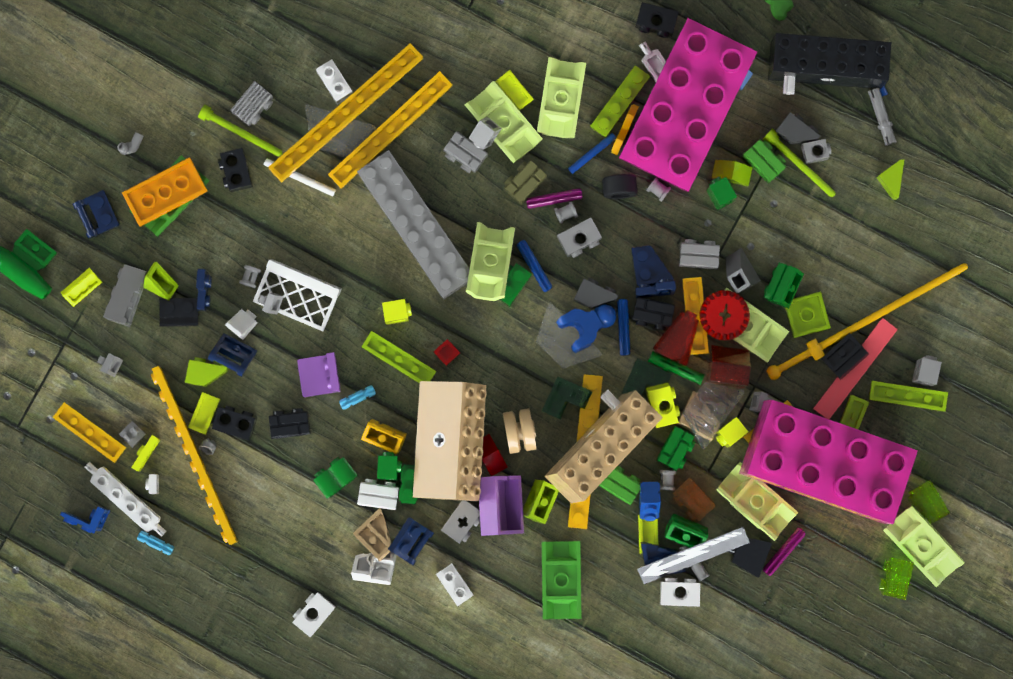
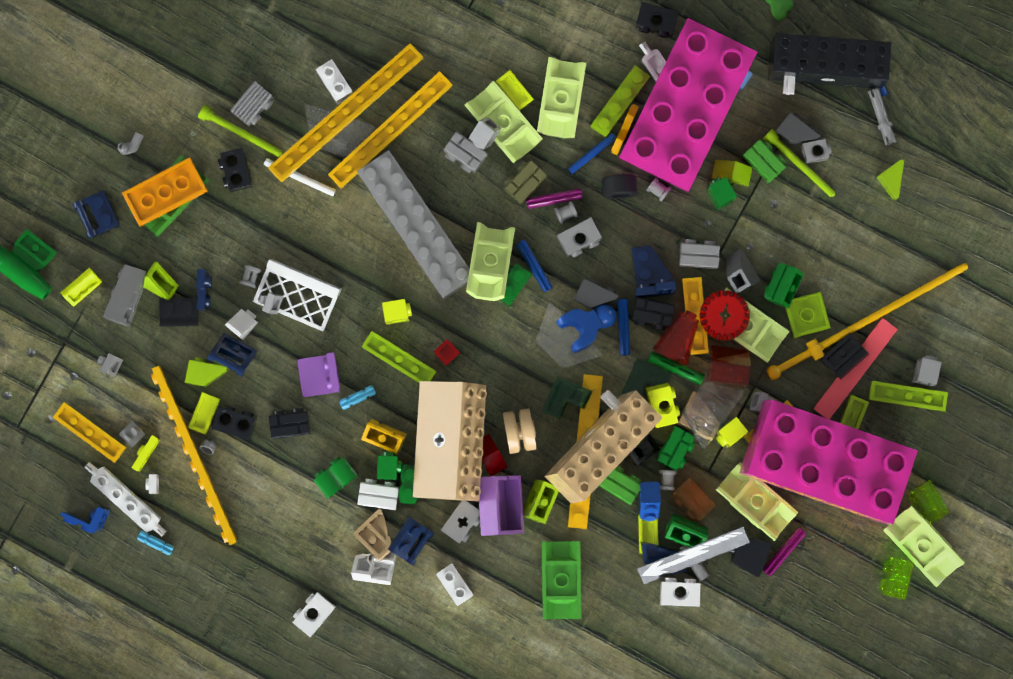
none -> black slope [628,434,660,466]

